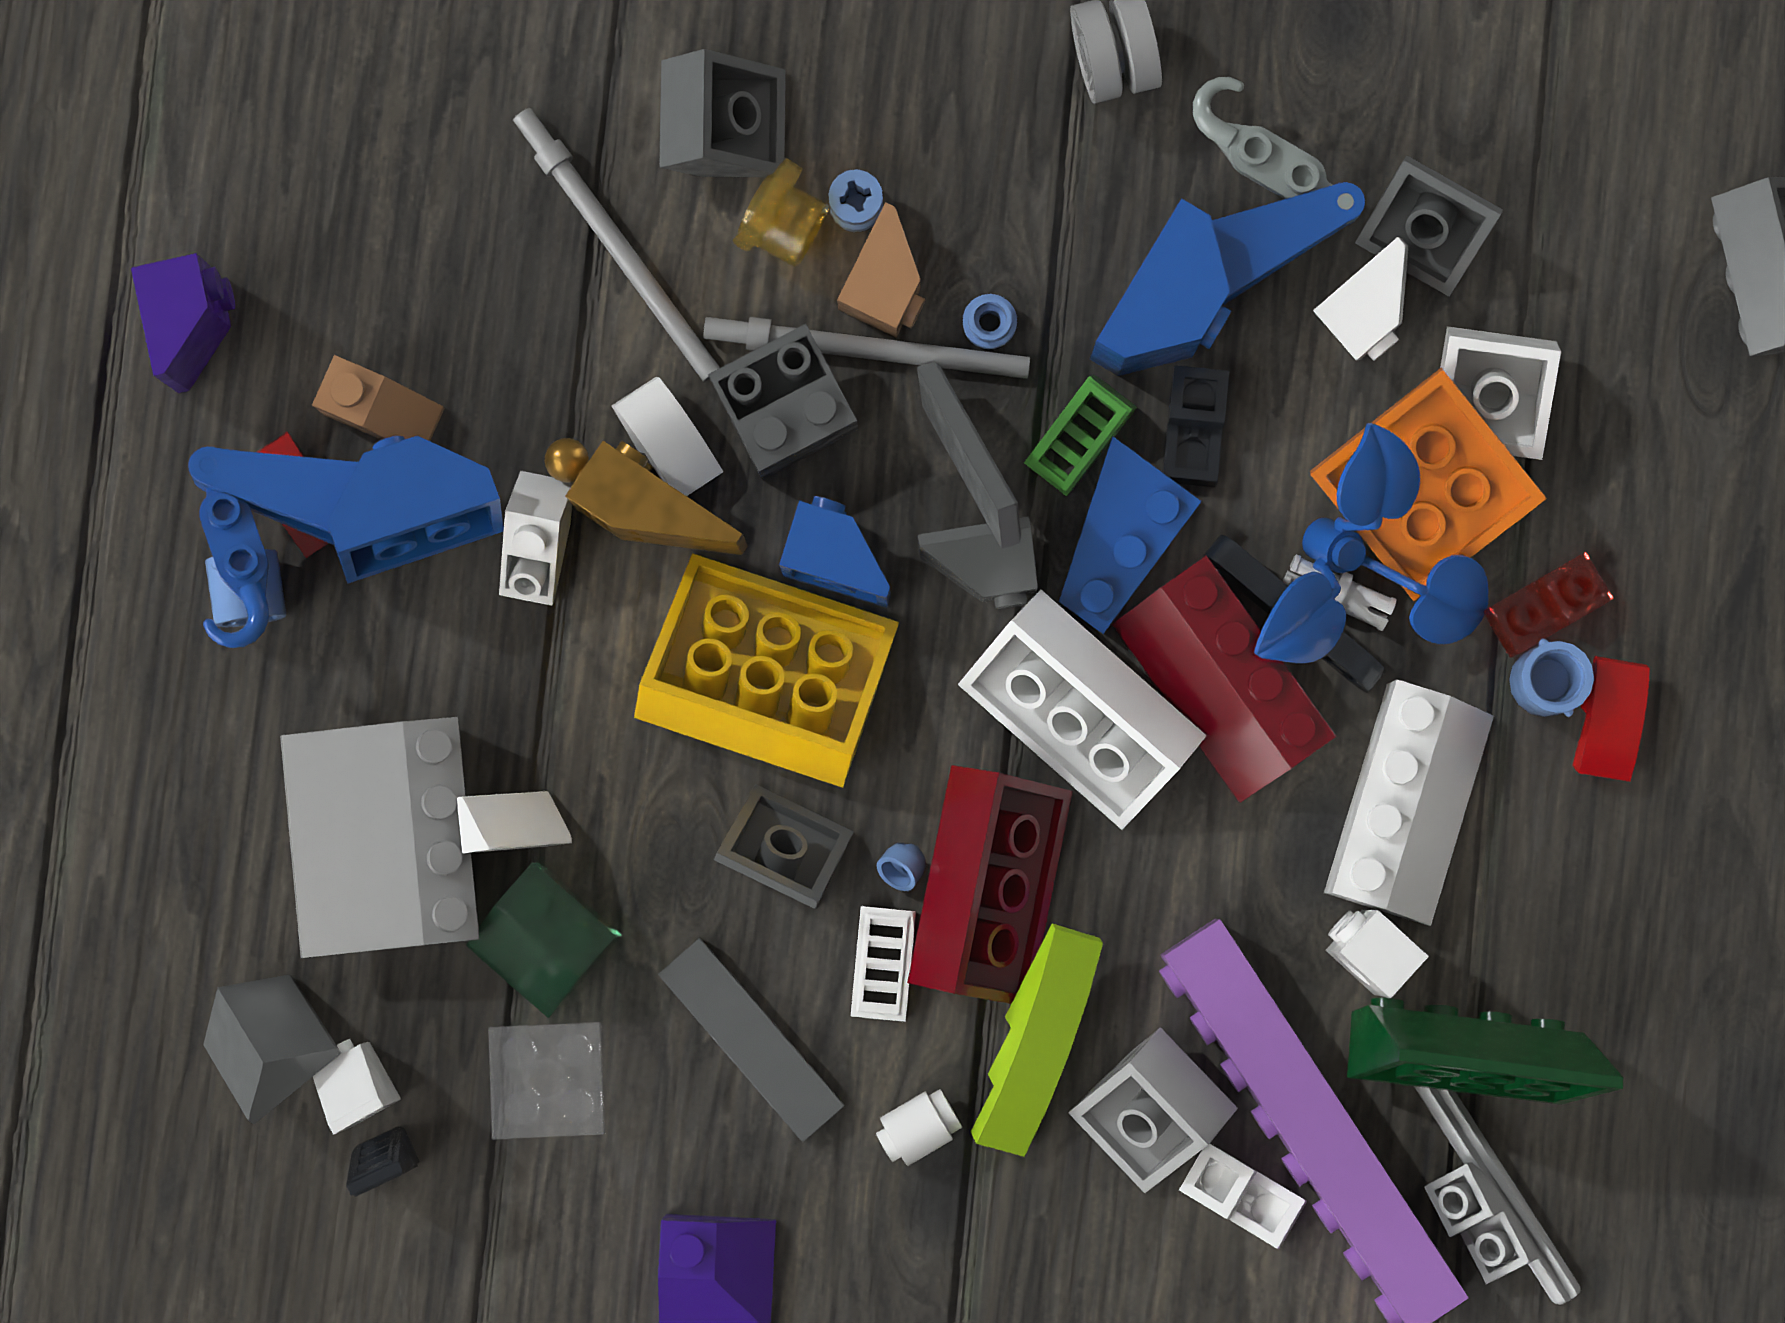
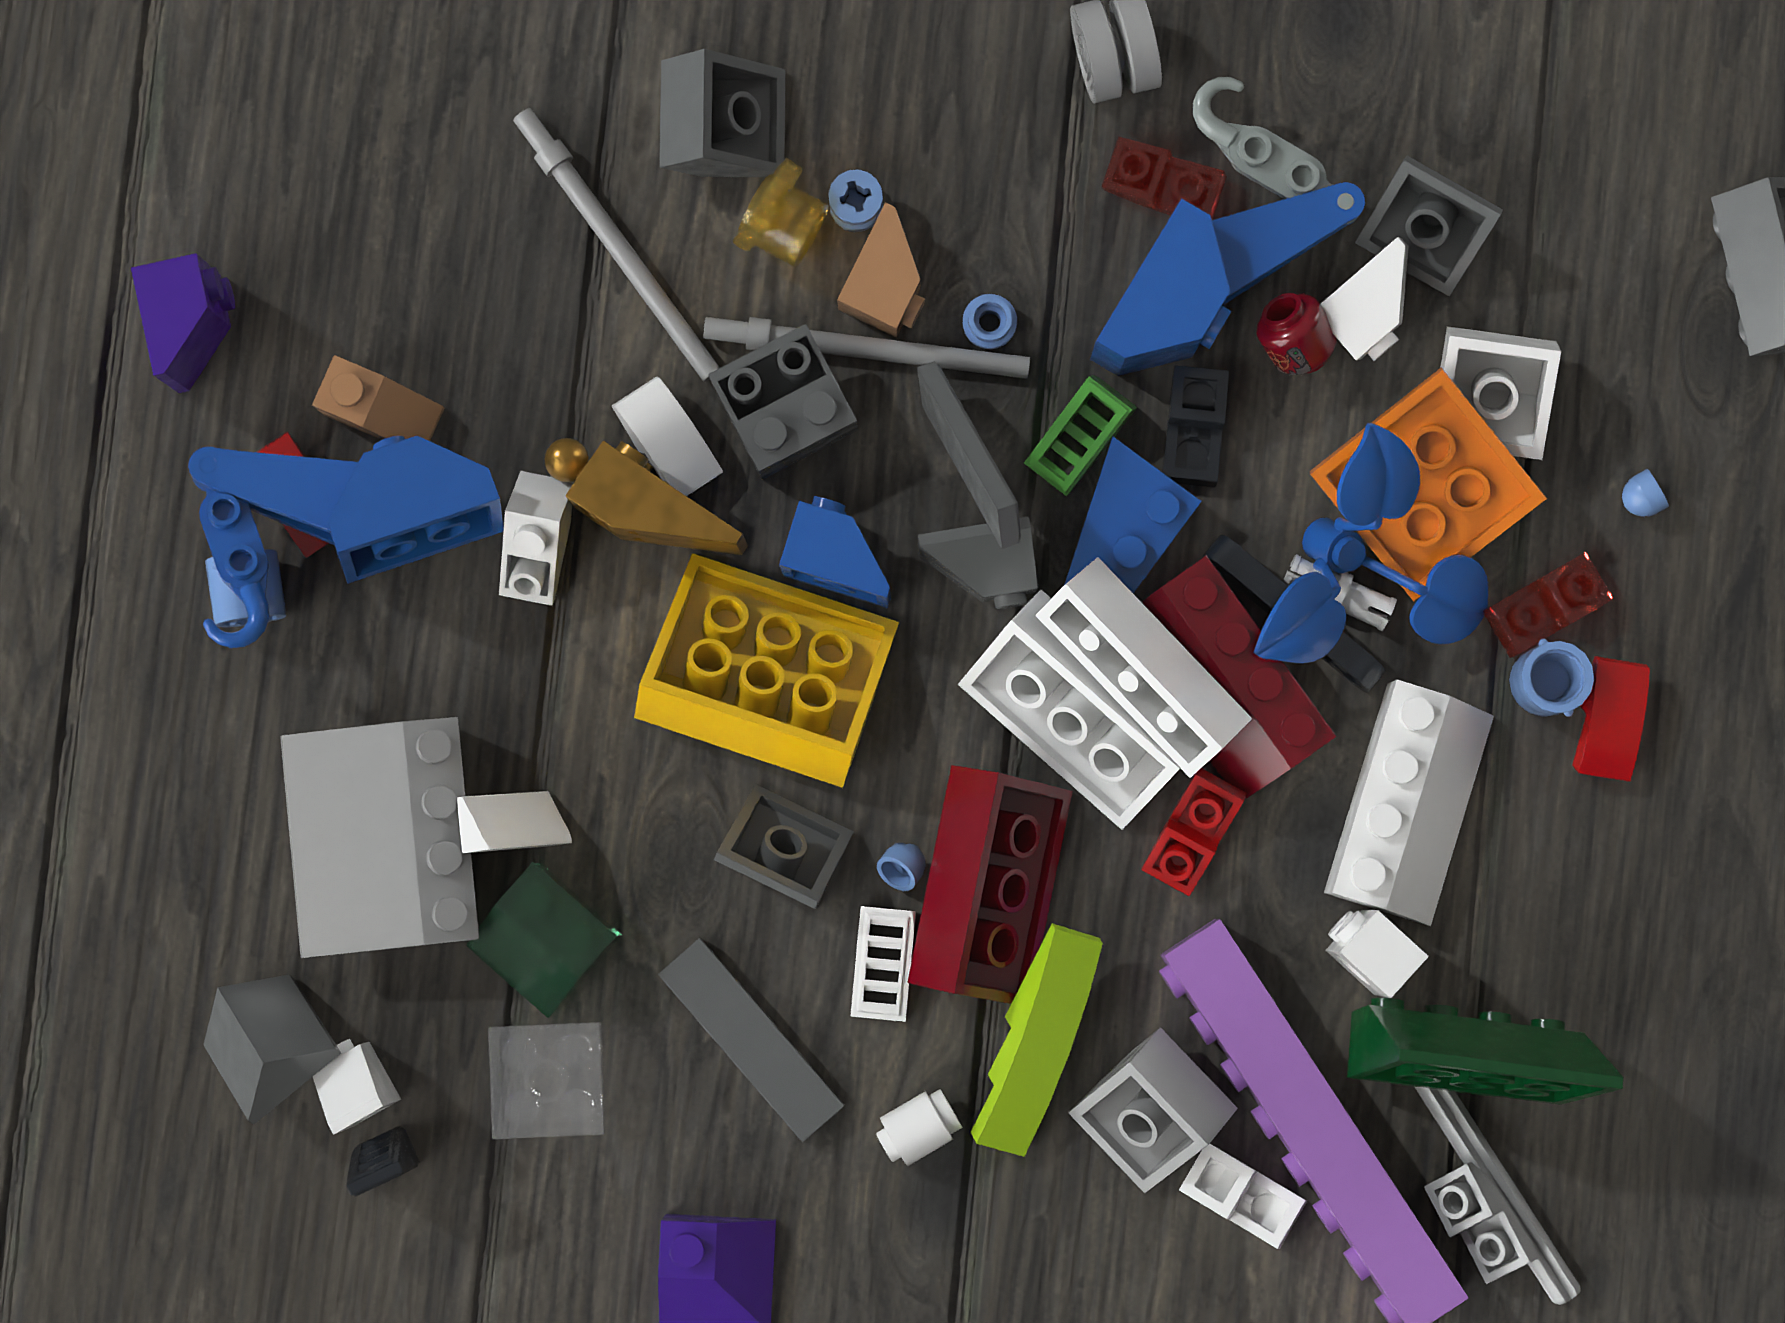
none -> white brick [1035,557,1252,778]
none -> clear red slope [1101,136,1227,219]
none -> red slope [1141,768,1247,897]
none -> dark red head [1257,293,1337,375]
none -> medium blue hinge [1622,469,1669,516]

